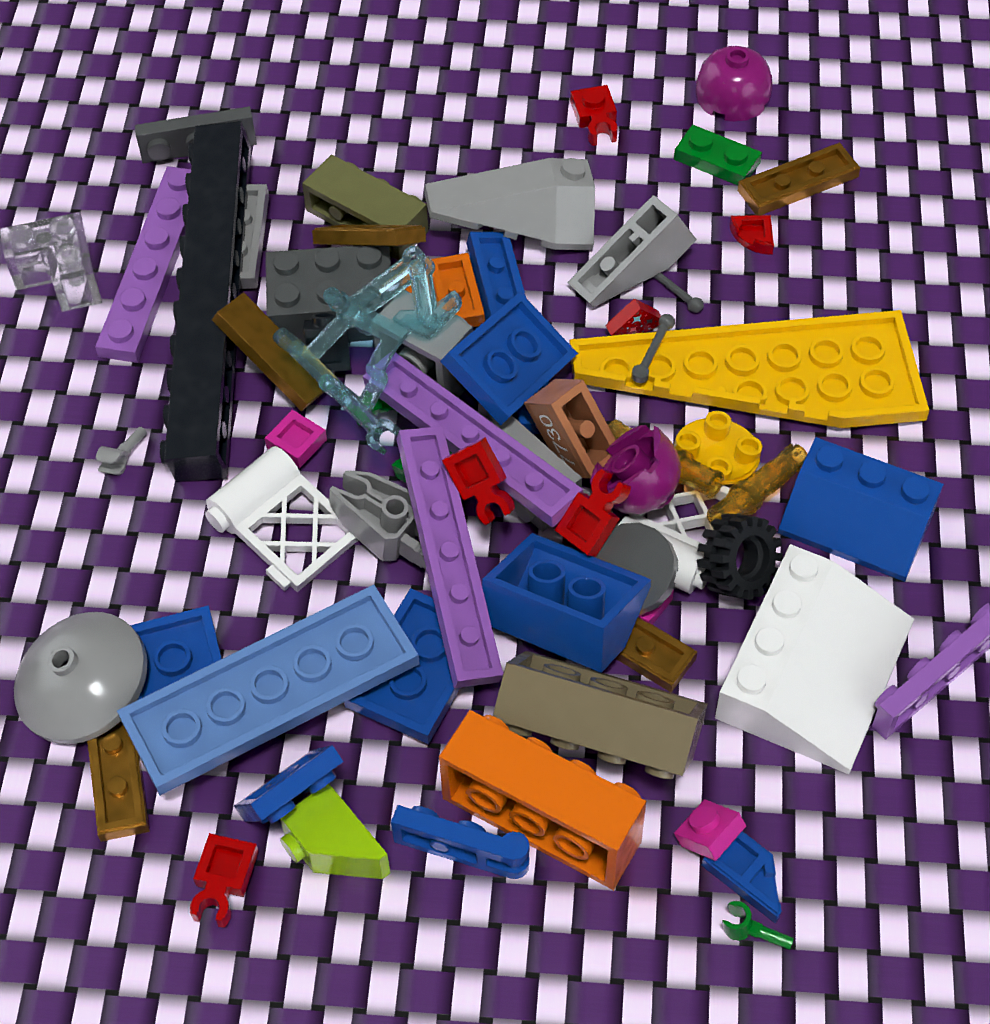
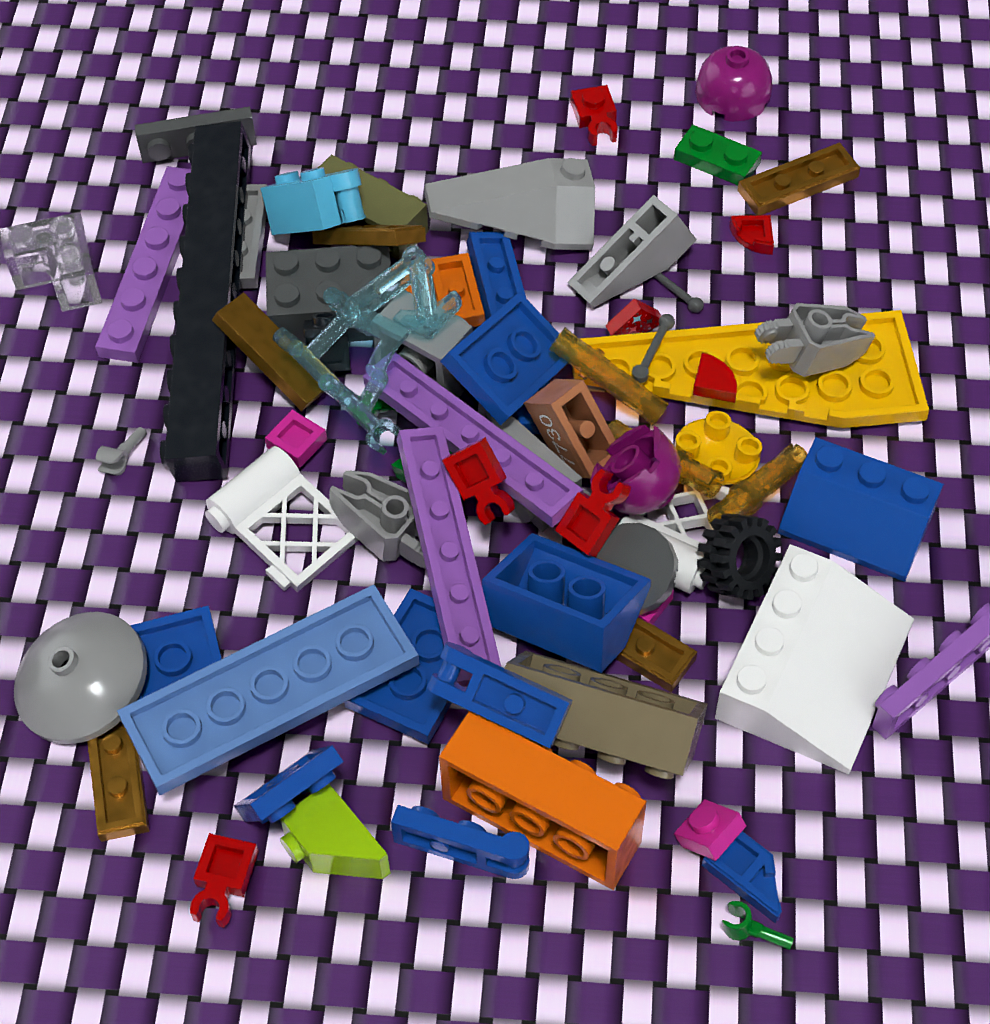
none -> medium azure hinge [261,167,366,235]
none -> blue plate [427,642,573,748]
none -> clear yellow pin [549,327,669,426]
none -> red tile [693,353,737,403]
none -> light grey hinge [754,303,875,377]

